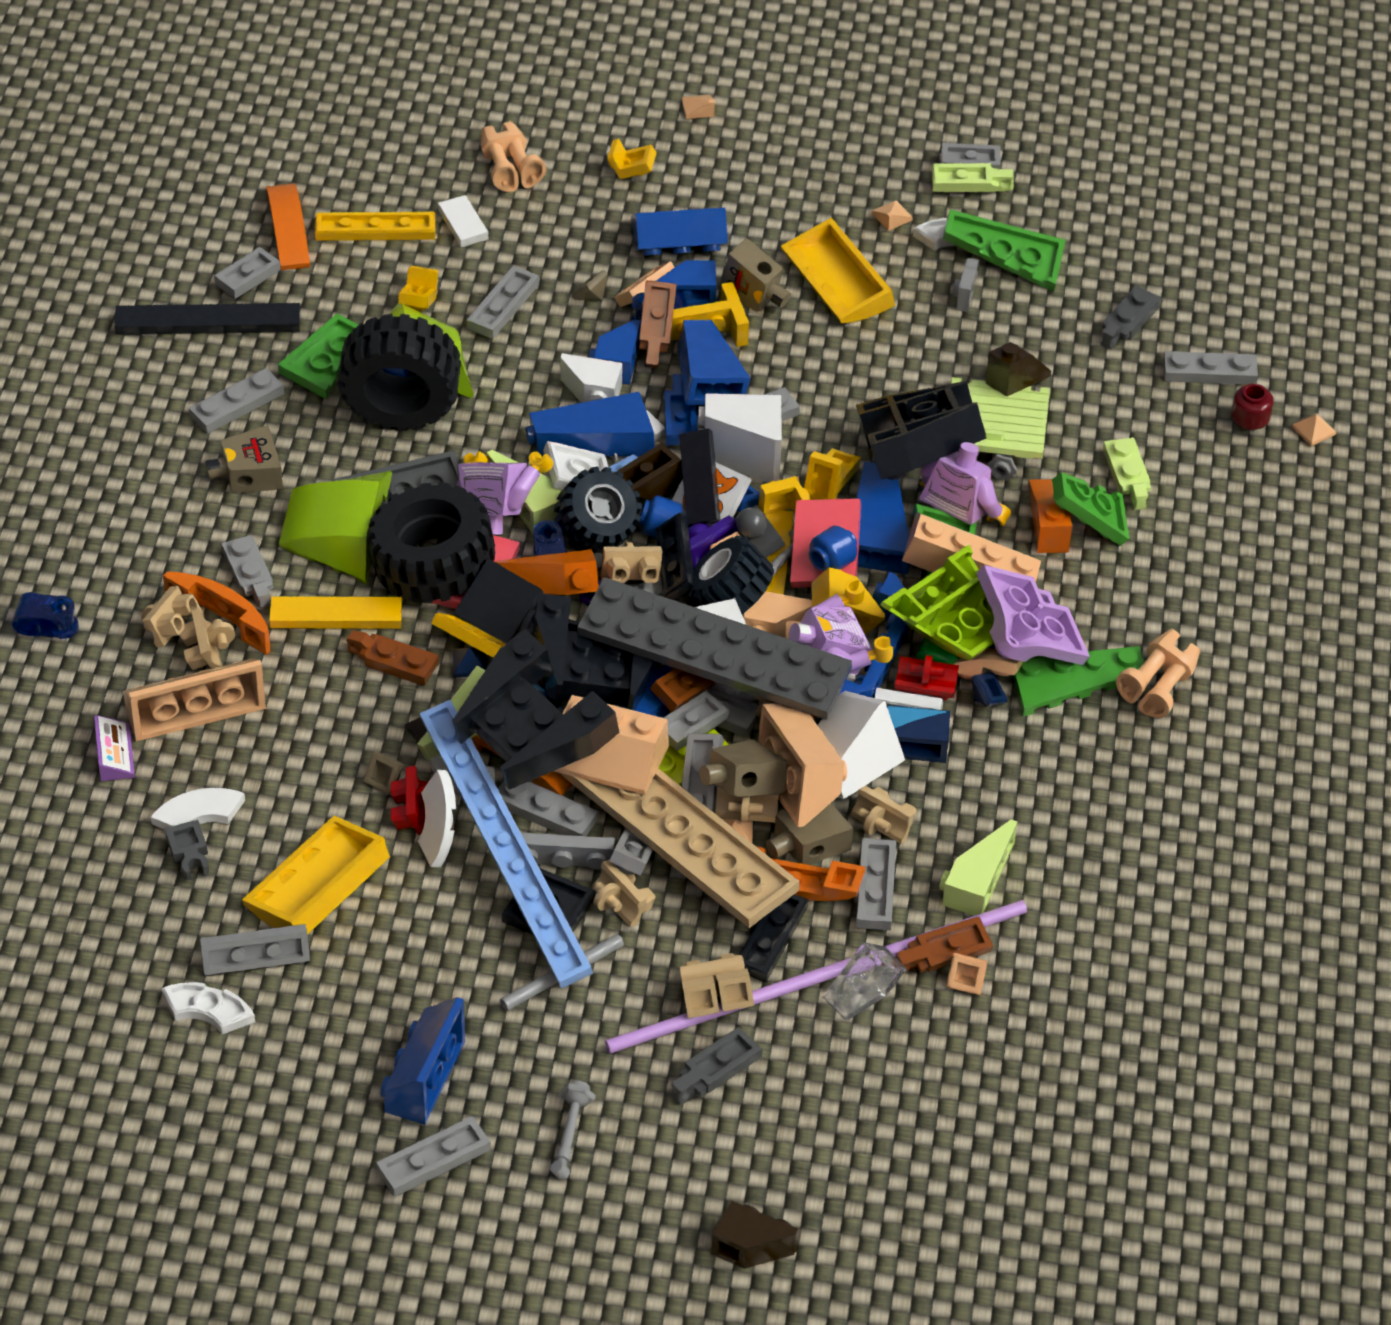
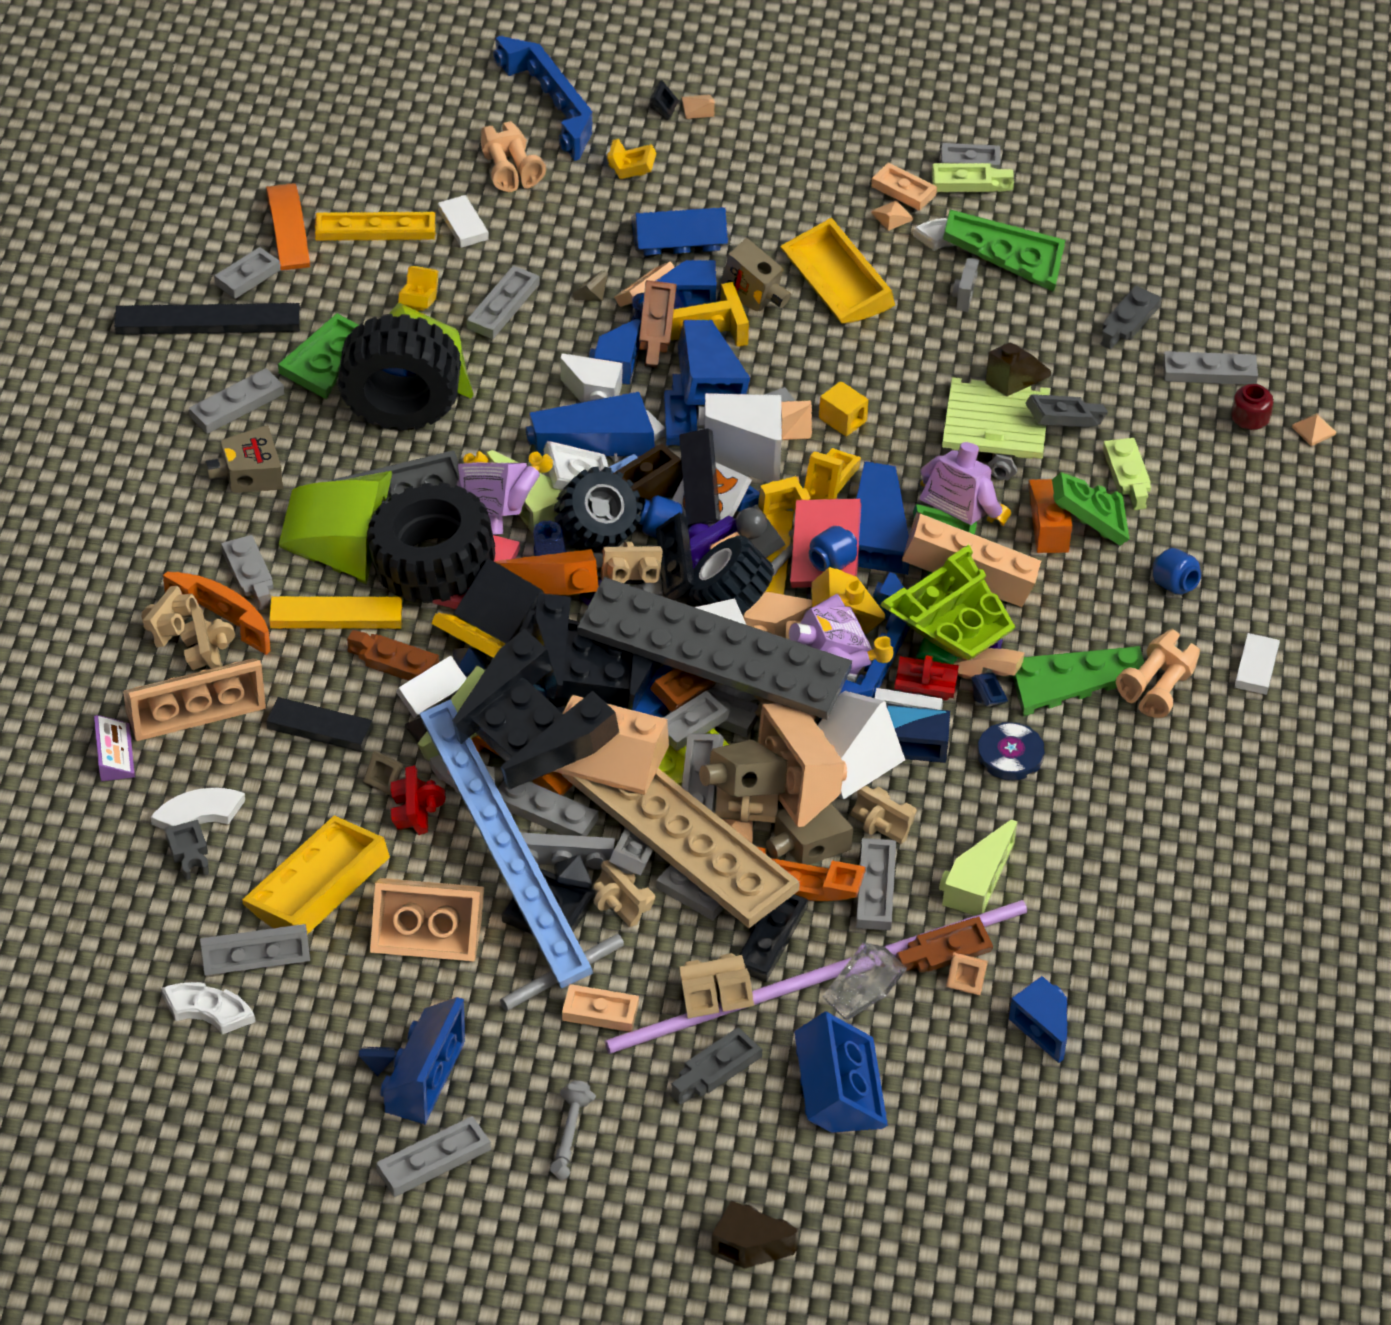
clear blue piece [12,592,79,639] -> none
white tile [418,770,456,868] -> none
black wedge [856,381,987,480] -> none
lavender slope [976,565,1090,665] -> none
none -> black tile [266,697,373,752]
none -> dark blue slope [359,1046,398,1077]
none -> light nougat slope [370,878,484,962]
none -> white tile [396,656,467,718]
none -> blue slope [493,36,592,161]
none -> black slope [554,855,592,889]
none -> light nougat plate [562,984,639,1032]
none -> black slope [650,80,679,120]
none -> light grey plate [656,865,724,921]
none -> light nougat slope [781,401,812,440]
none -> blue slope [794,1011,888,1133]
none -> yellow panel [819,382,869,437]
none -> light nougat plate [871,162,937,211]
none -> dark blue tile [977,722,1045,780]
none -> blue slope [1009,976,1067,1063]
none -> dark grey hinge [1025,394,1108,427]
none -> blue head [1153,548,1201,595]
none -> white tile [1234,633,1280,695]

